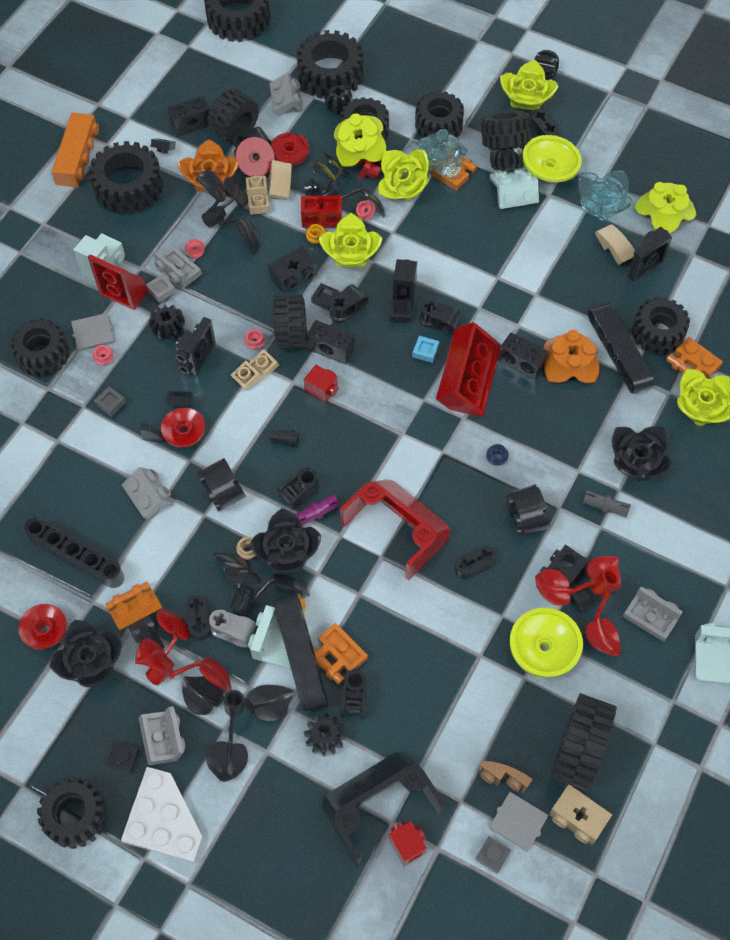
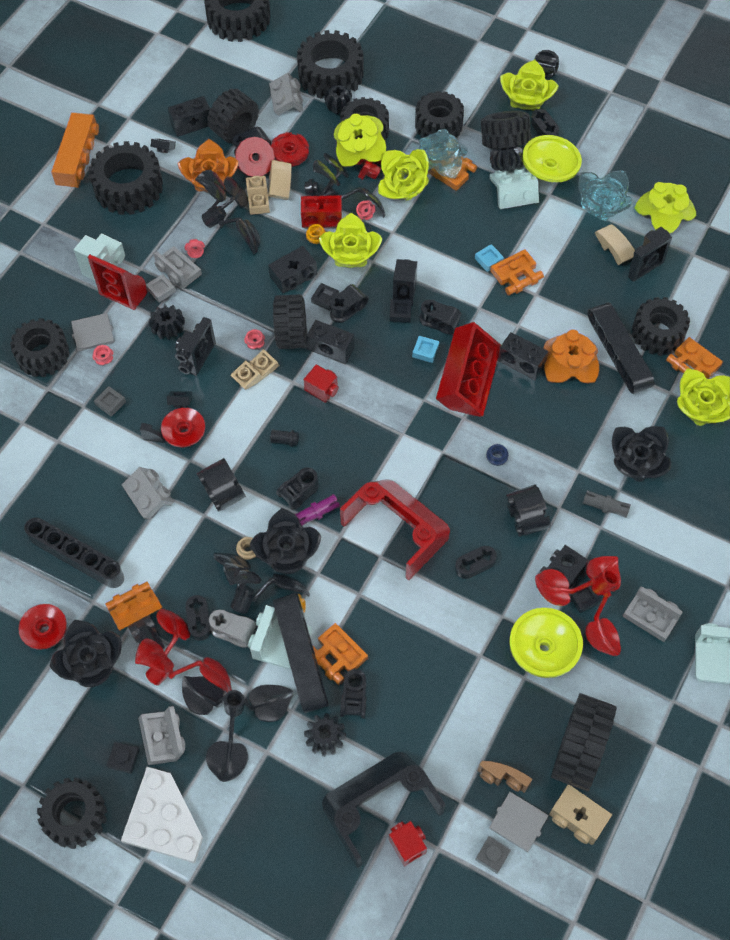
none -> medium azure plate [475,244,504,272]
none -> orange plate [490,249,544,295]

